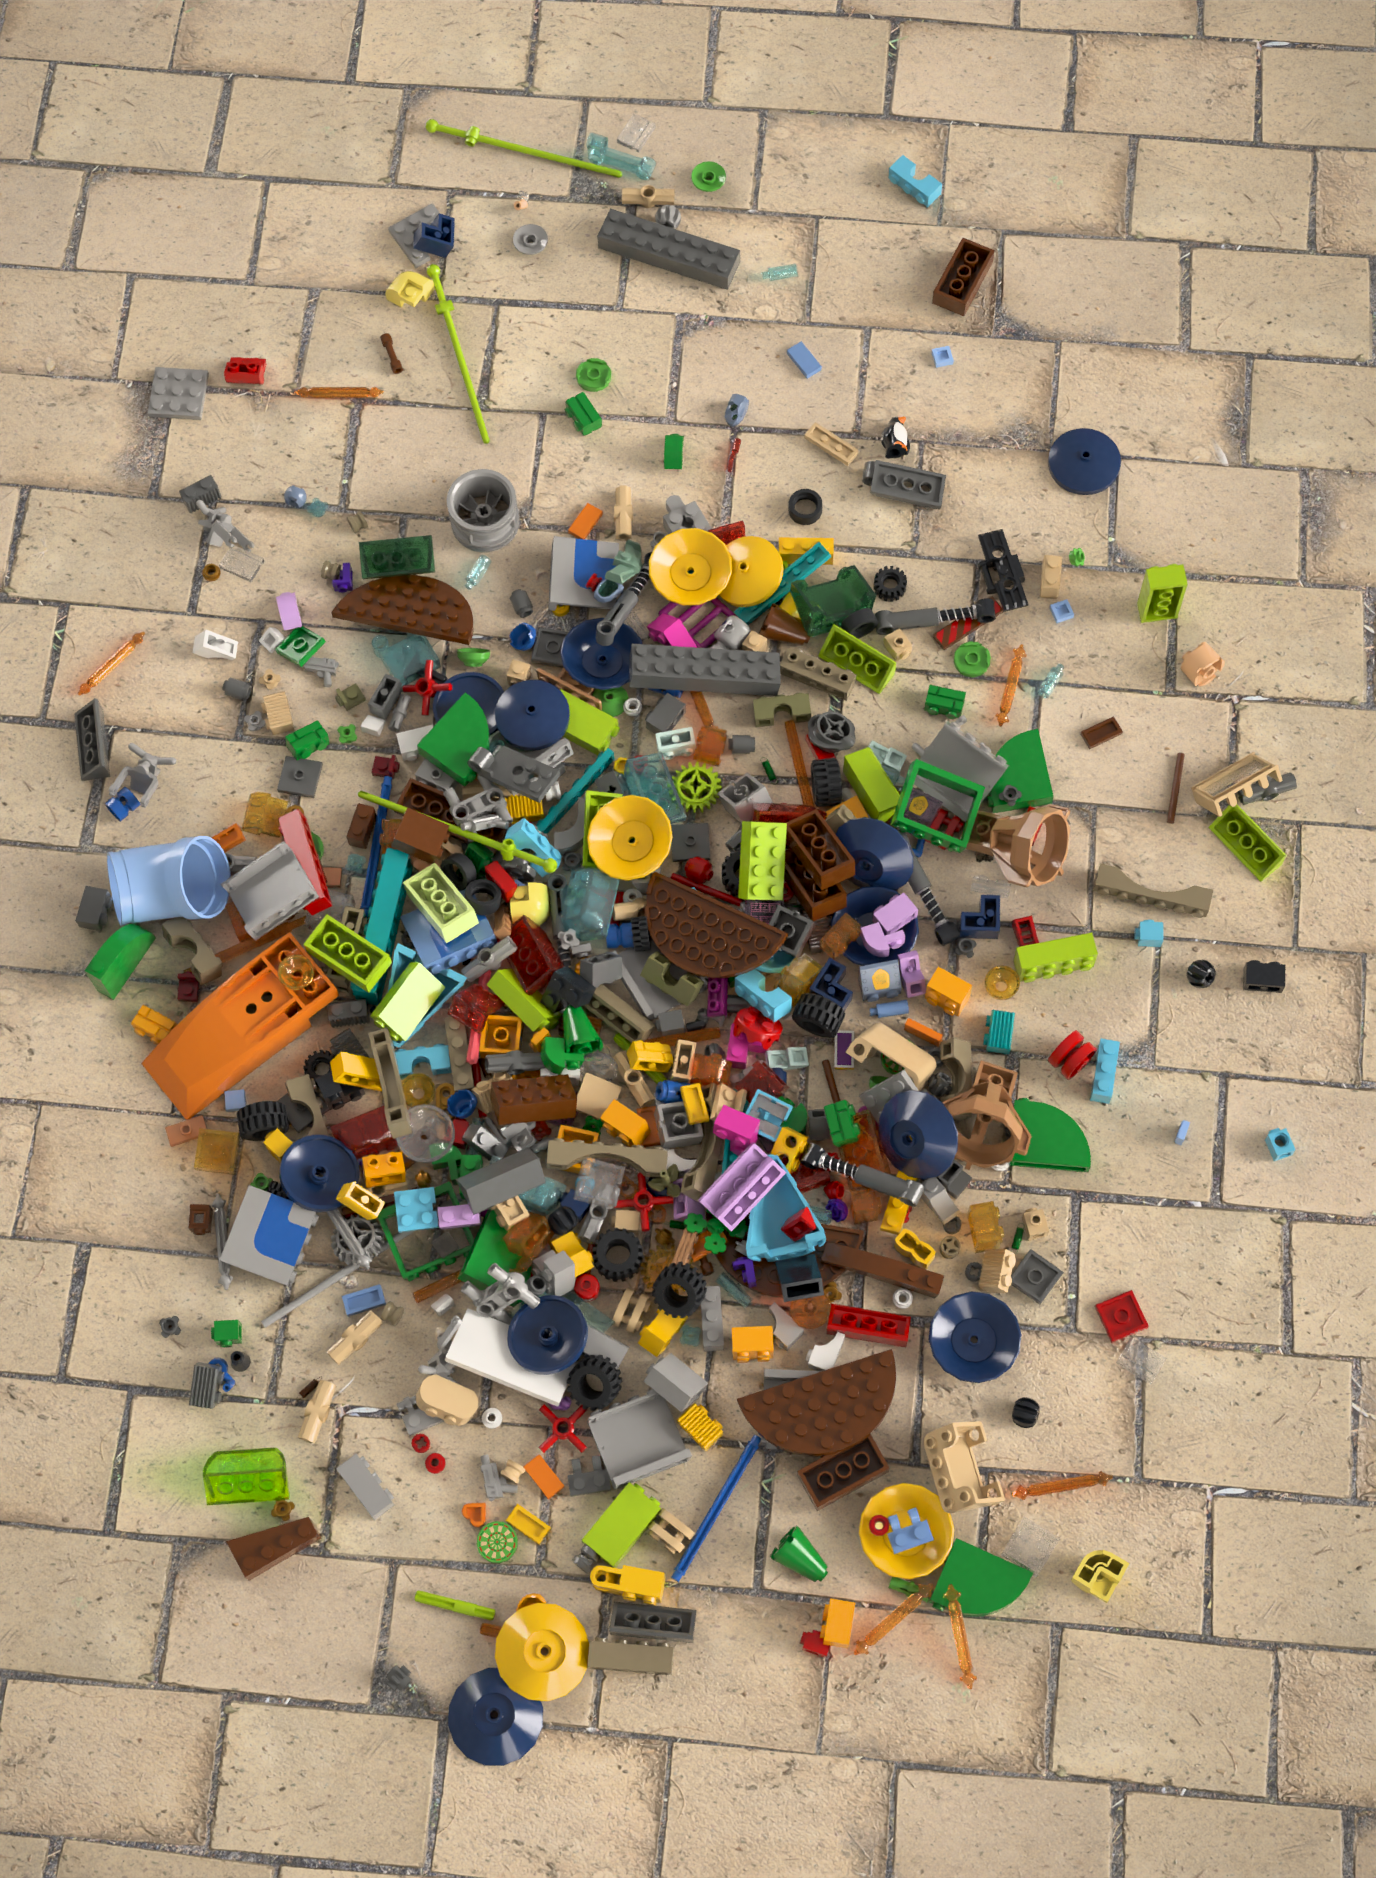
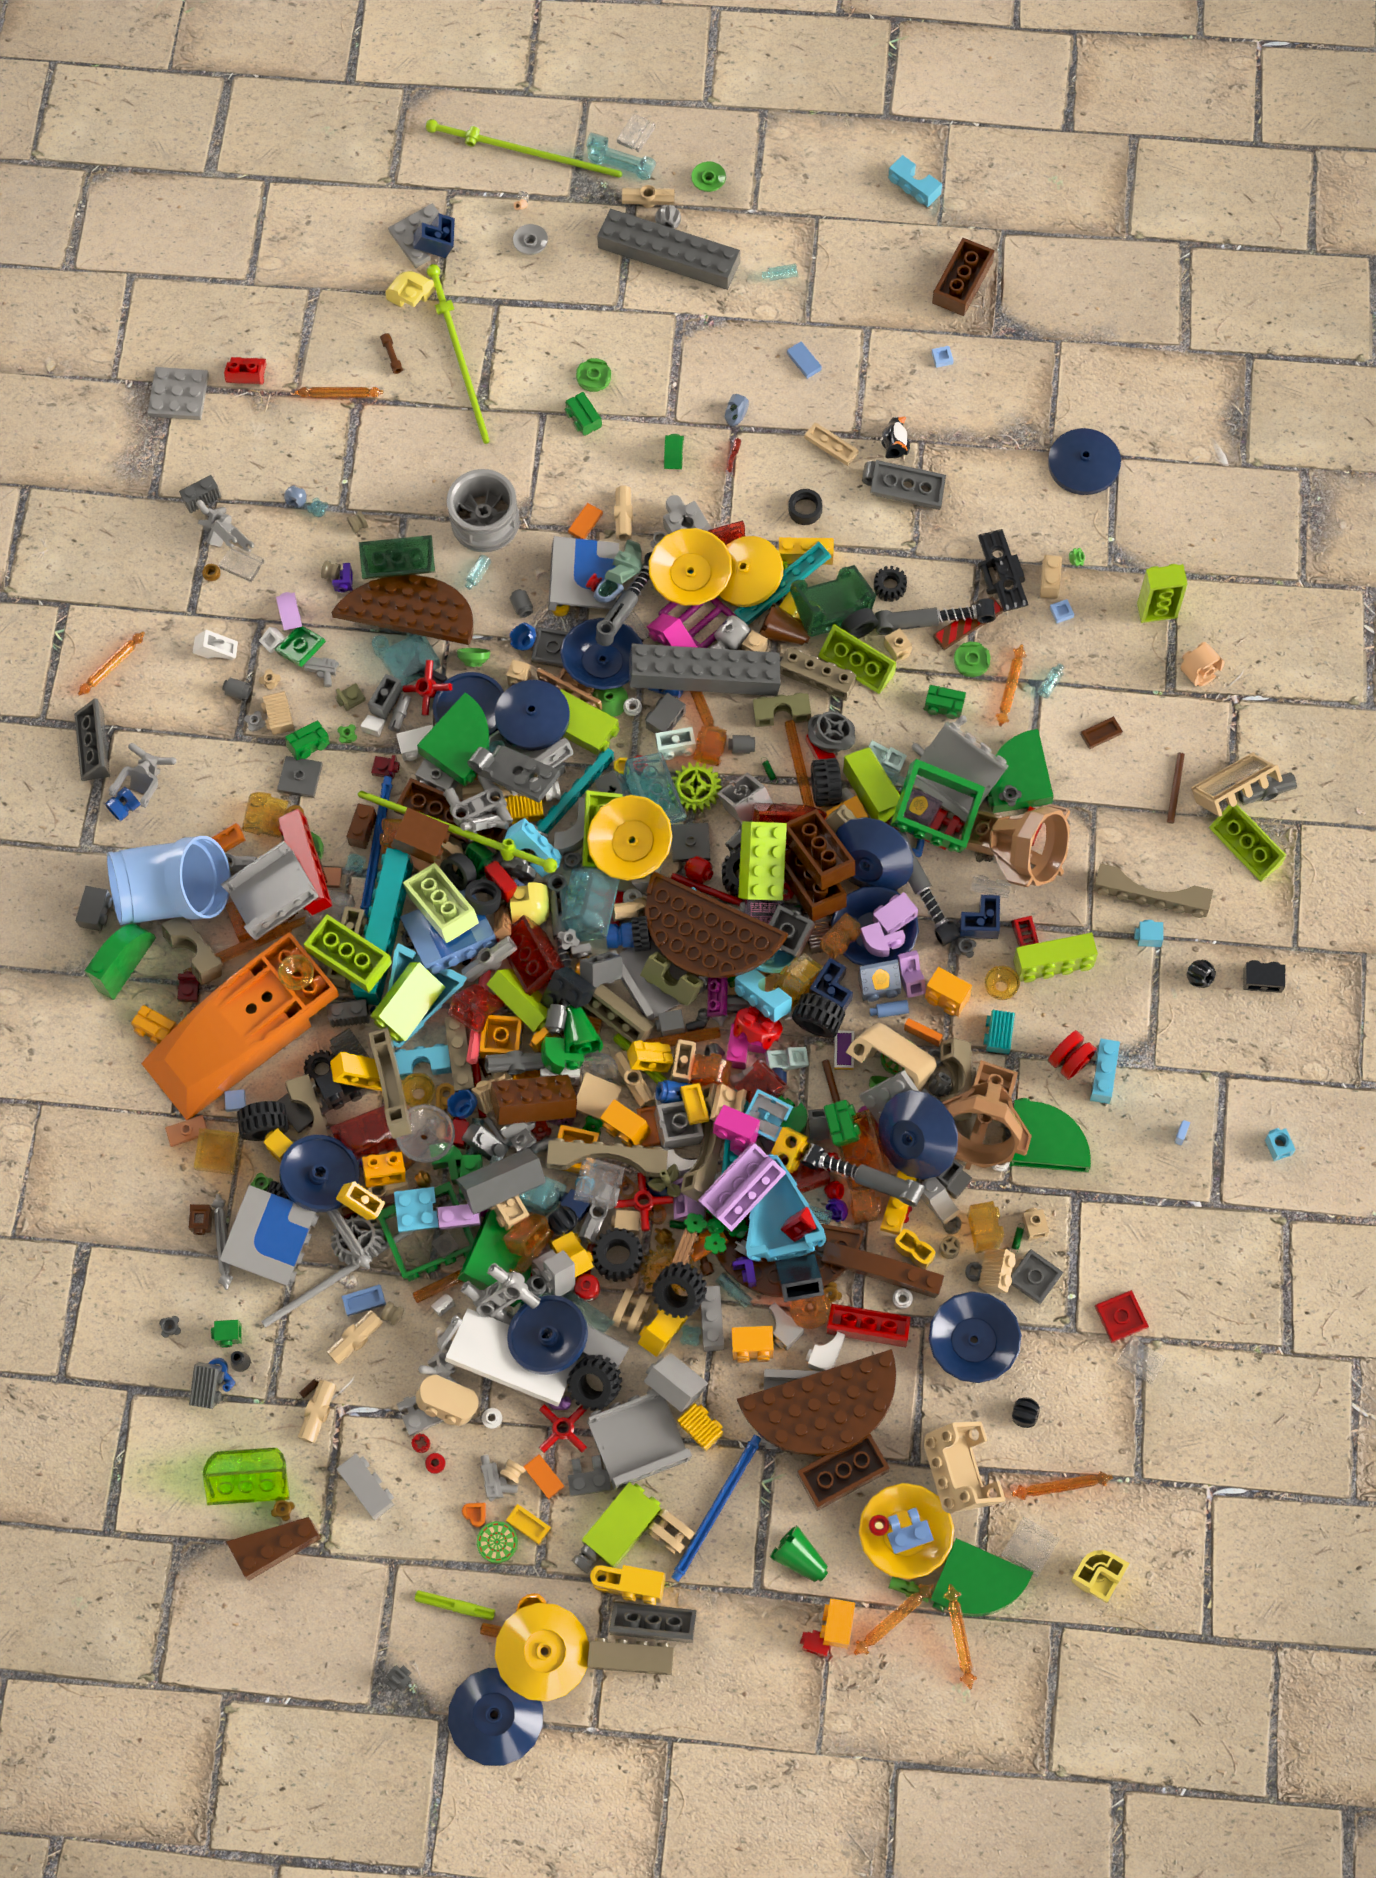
none -> dark grey brick [545,1004,567,1034]

